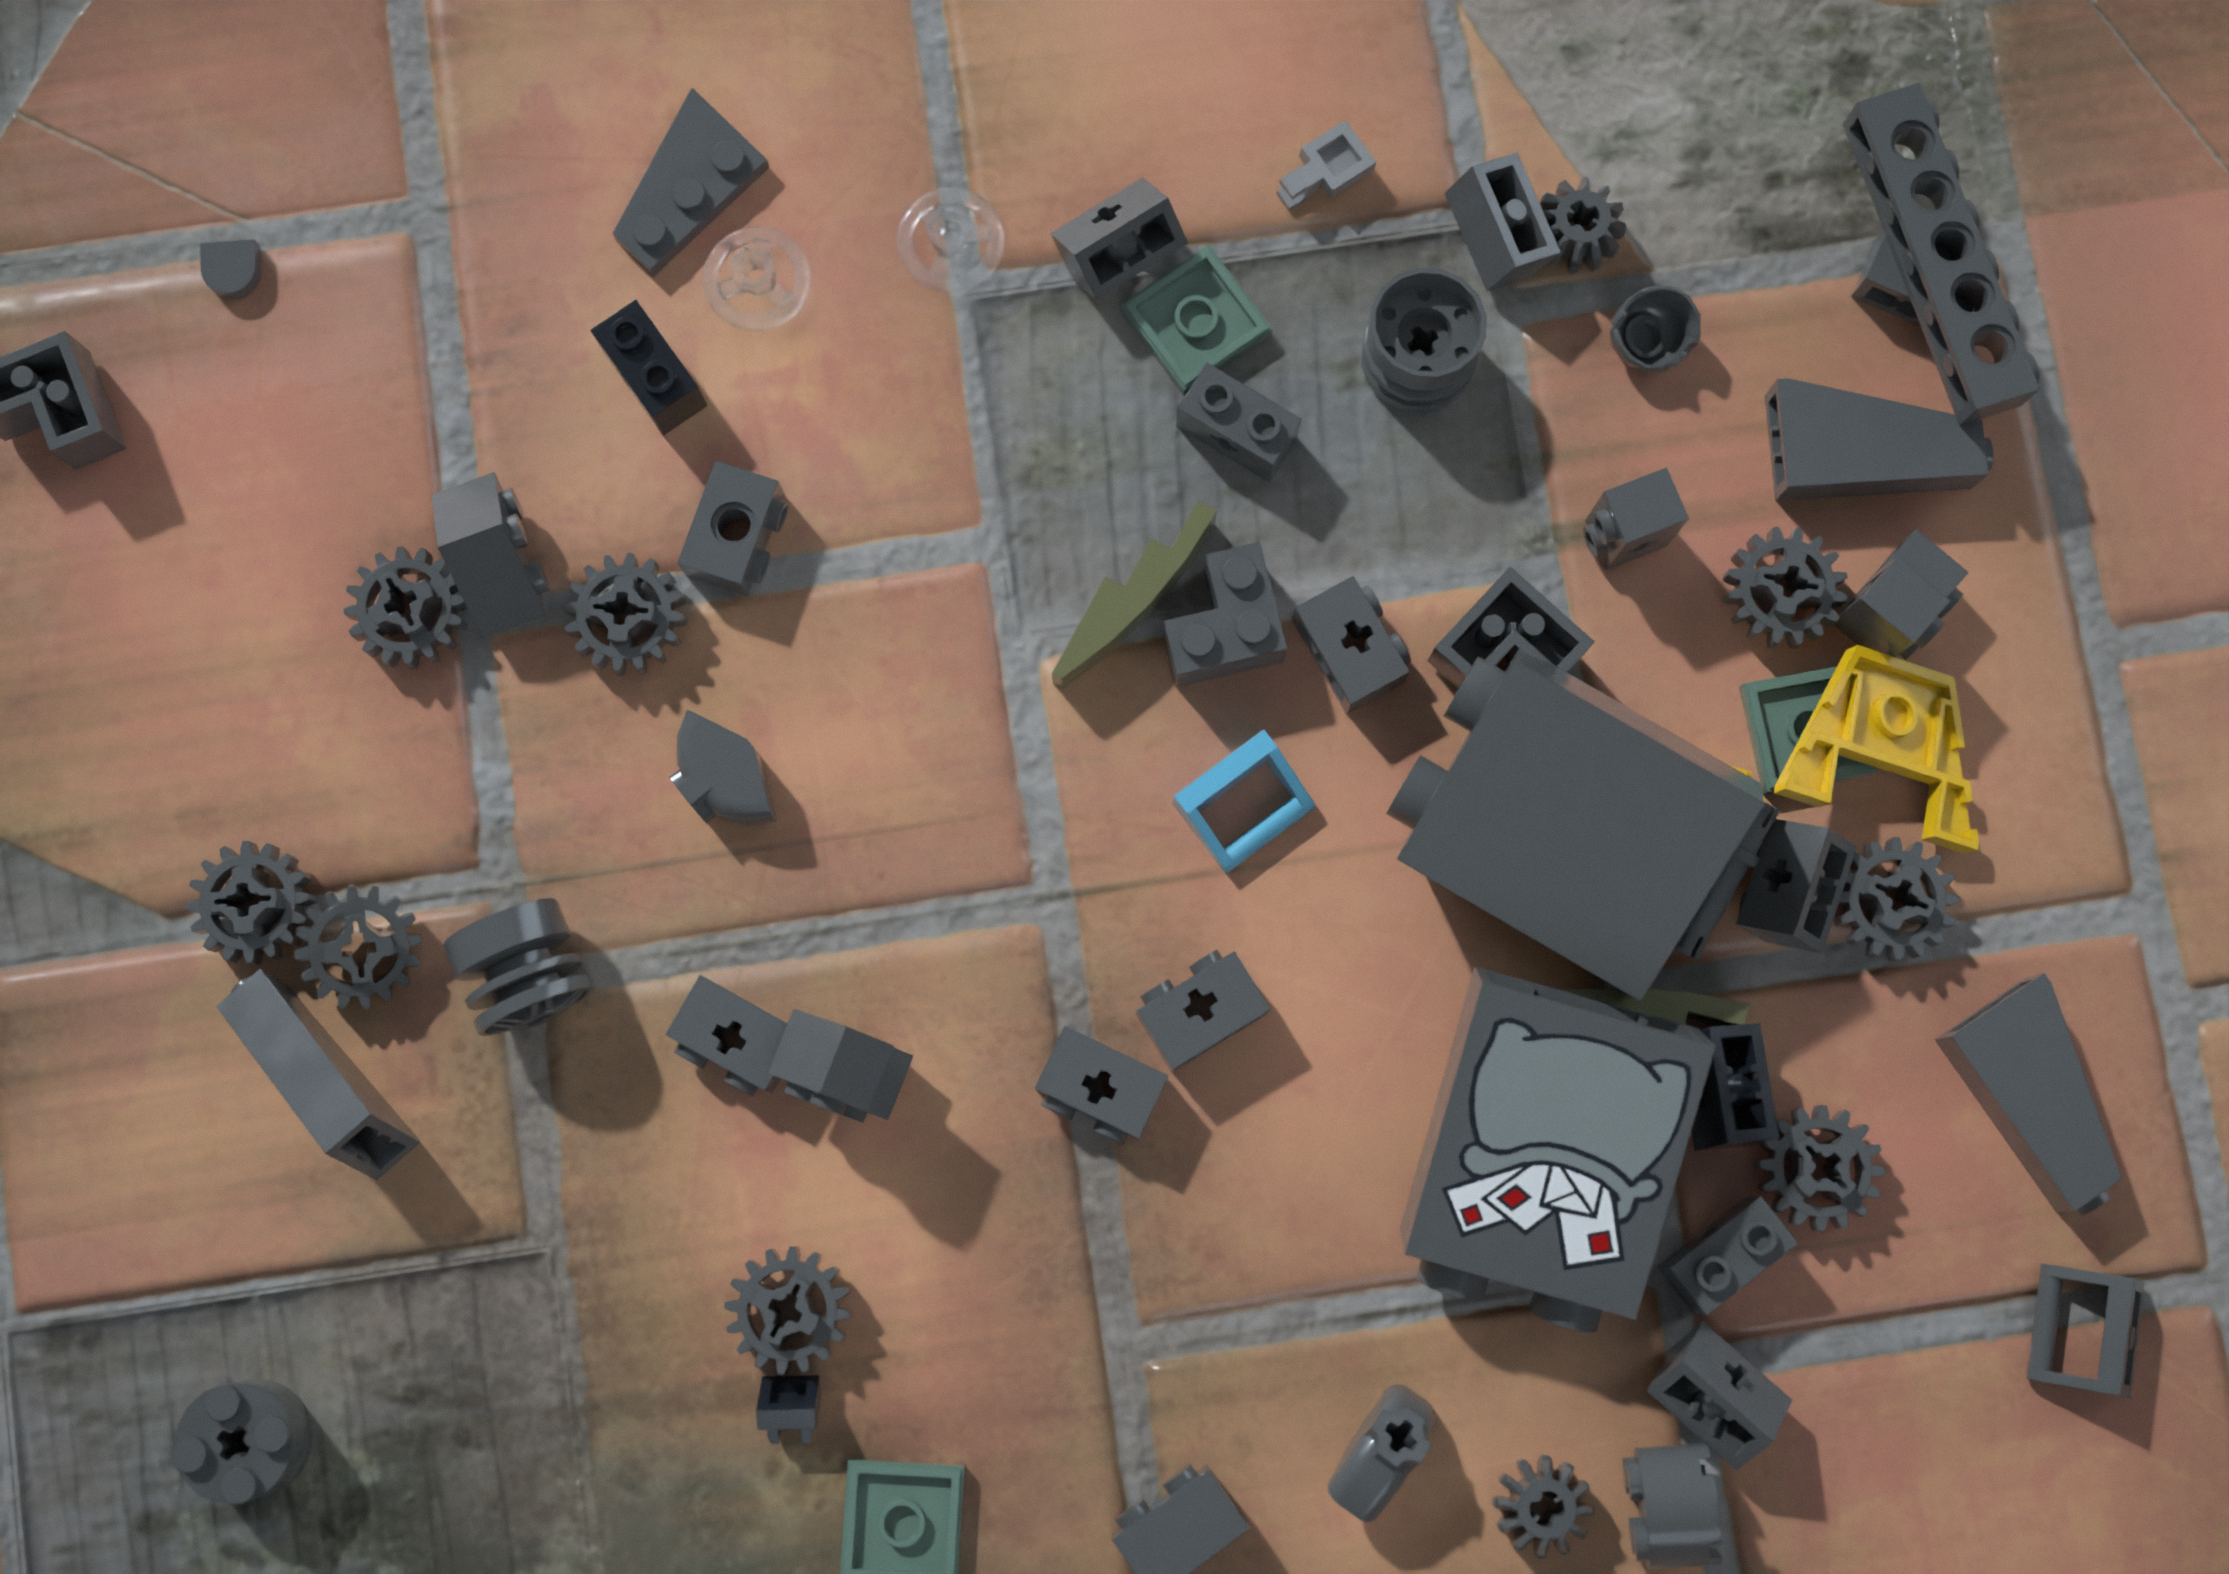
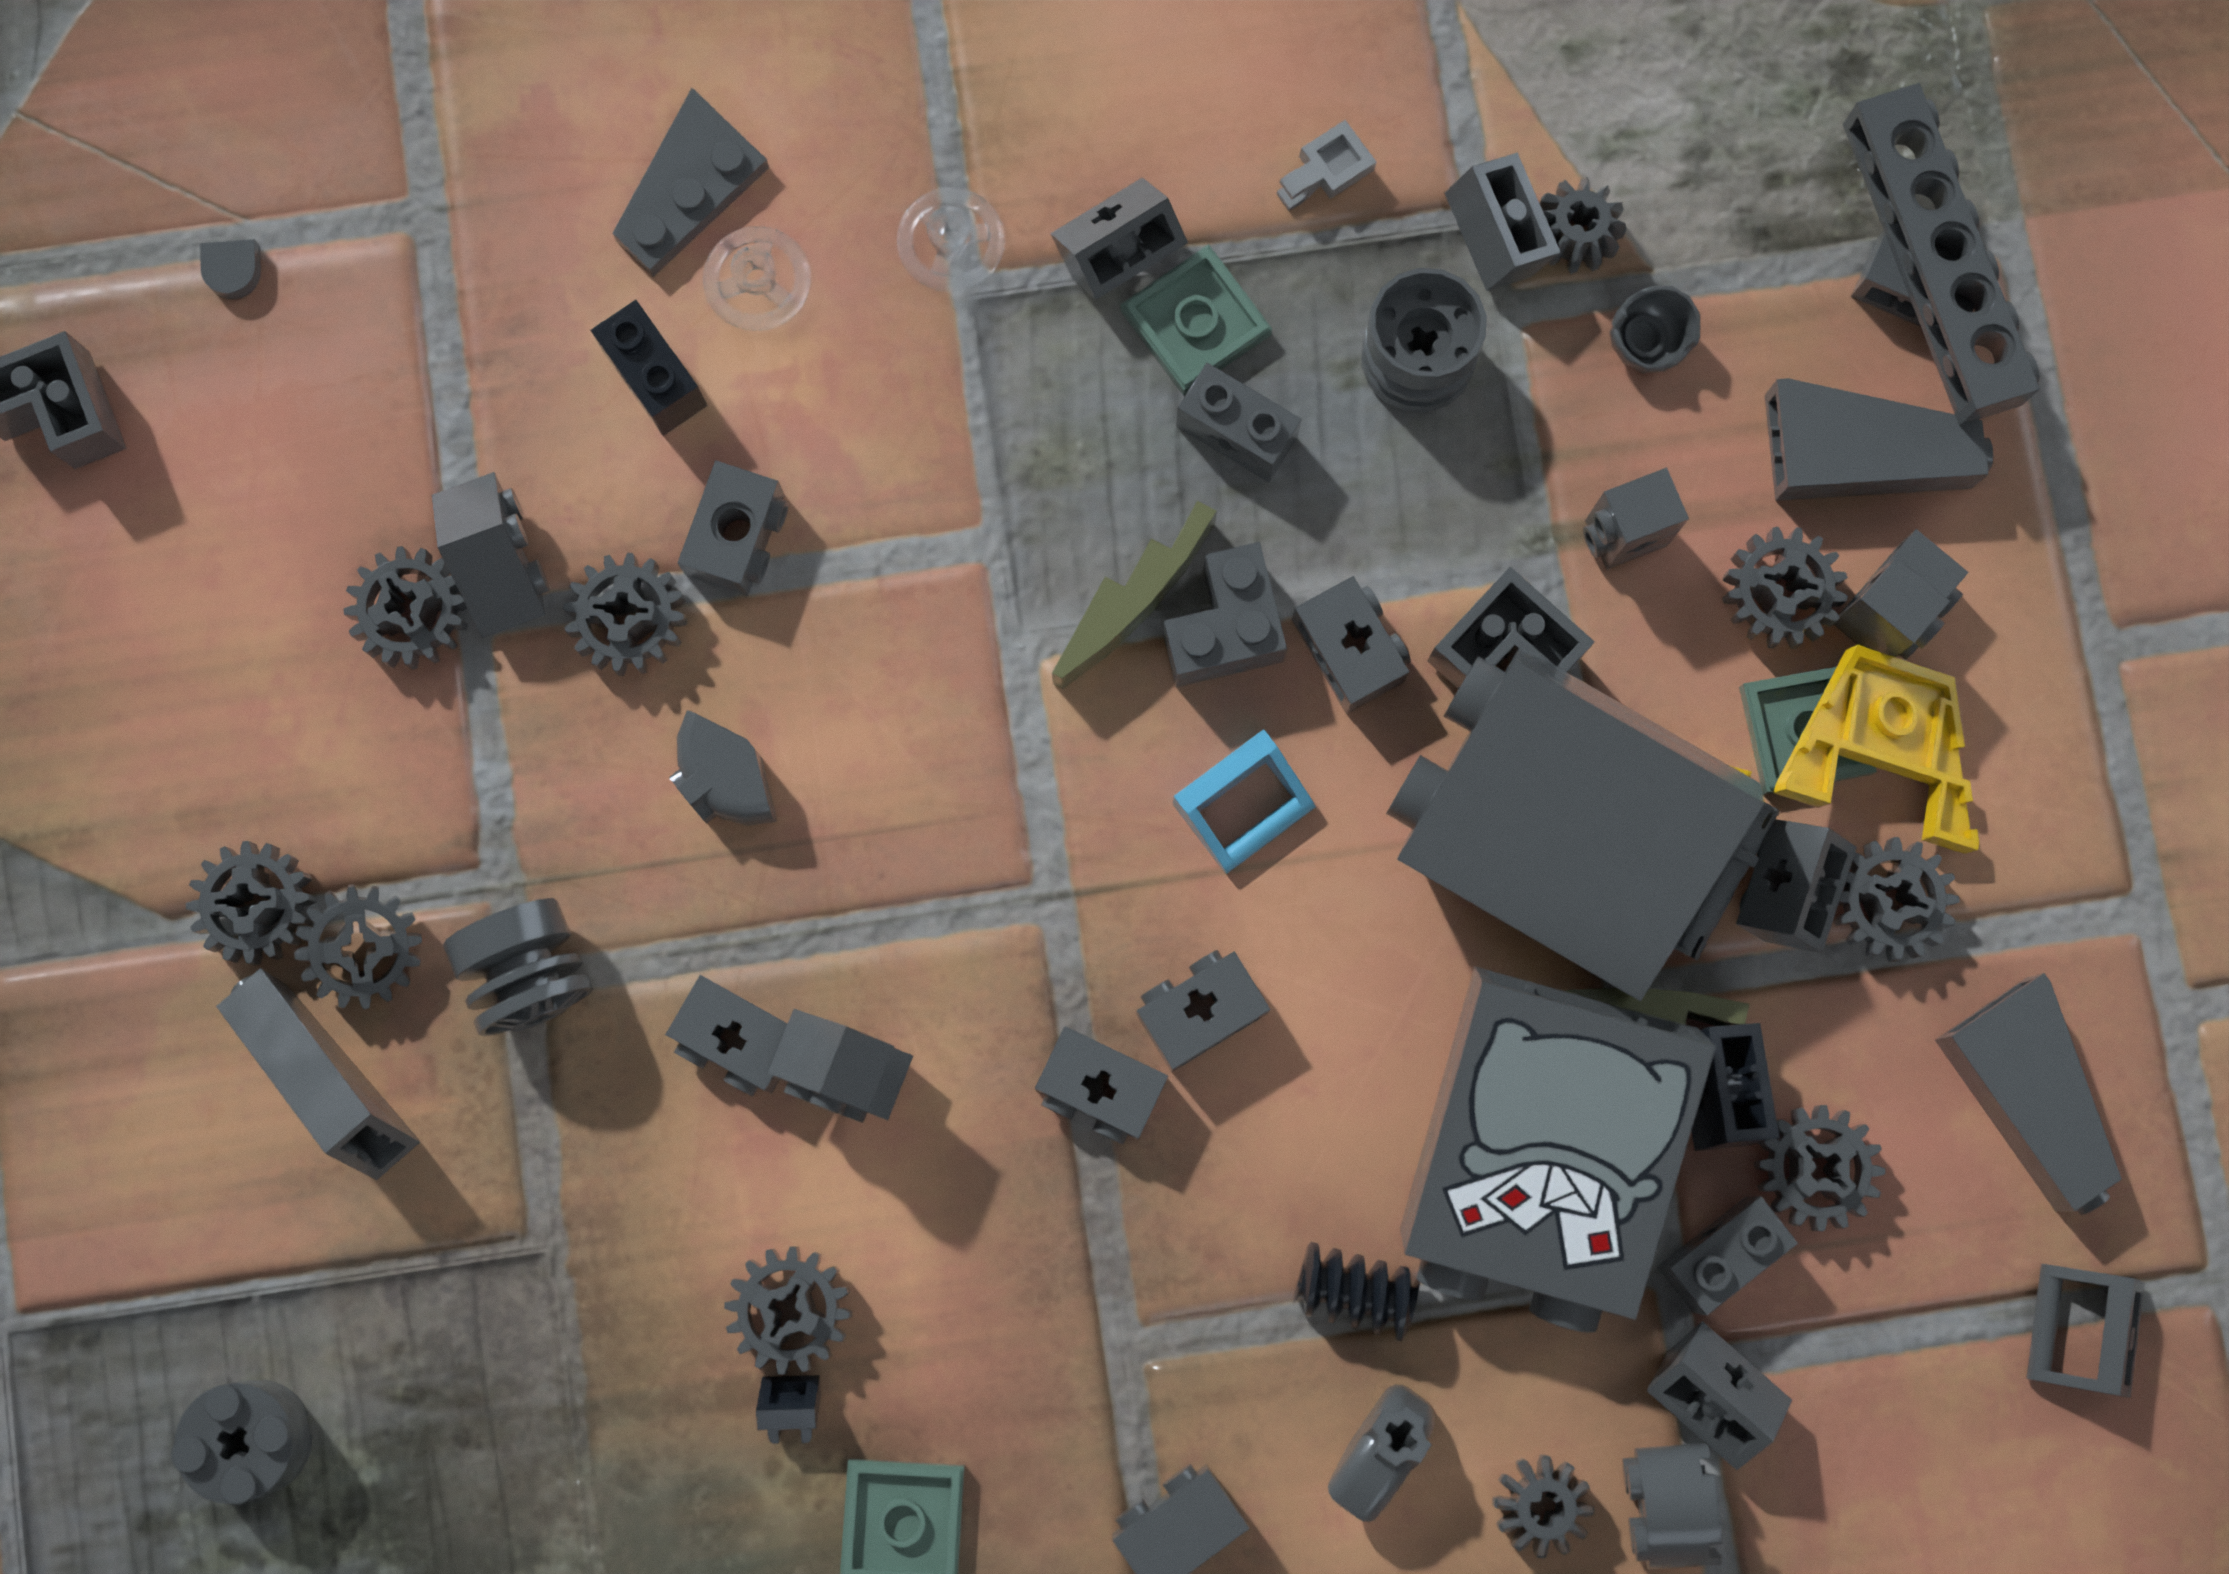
none -> black piece [1293,1242,1420,1341]

